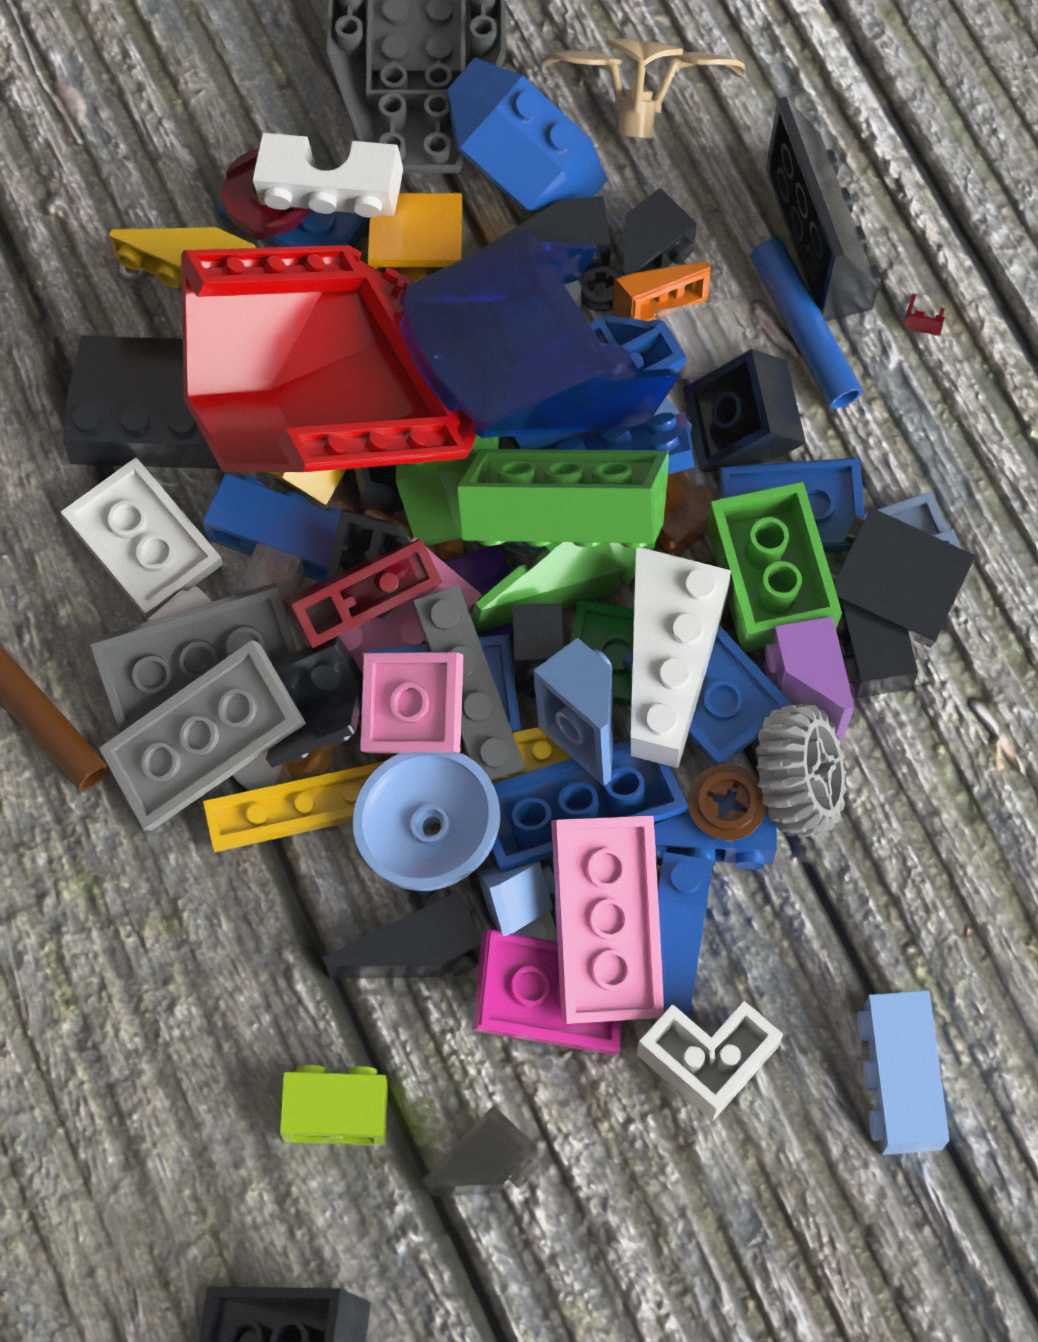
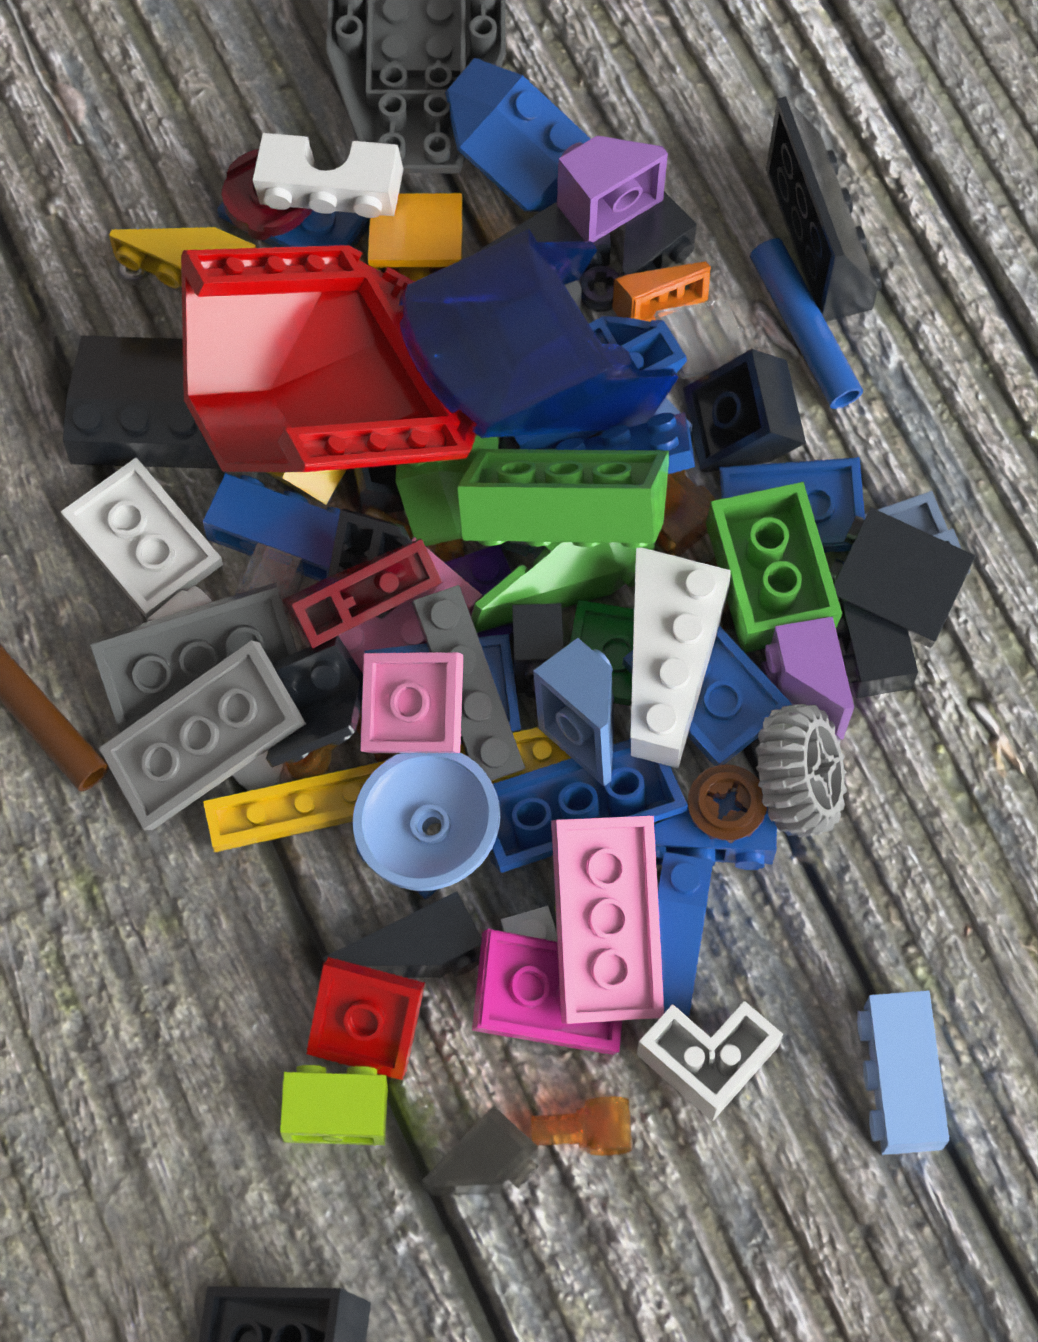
light blue slope [476,861,555,936] -> none
tan plant [541,39,745,138] -> none
dark red piece [904,293,945,336] -> none
none -> red plate [306,957,425,1080]
none -> clear orange pin [531,1096,633,1156]
none -> medium lavender slope [557,135,668,245]

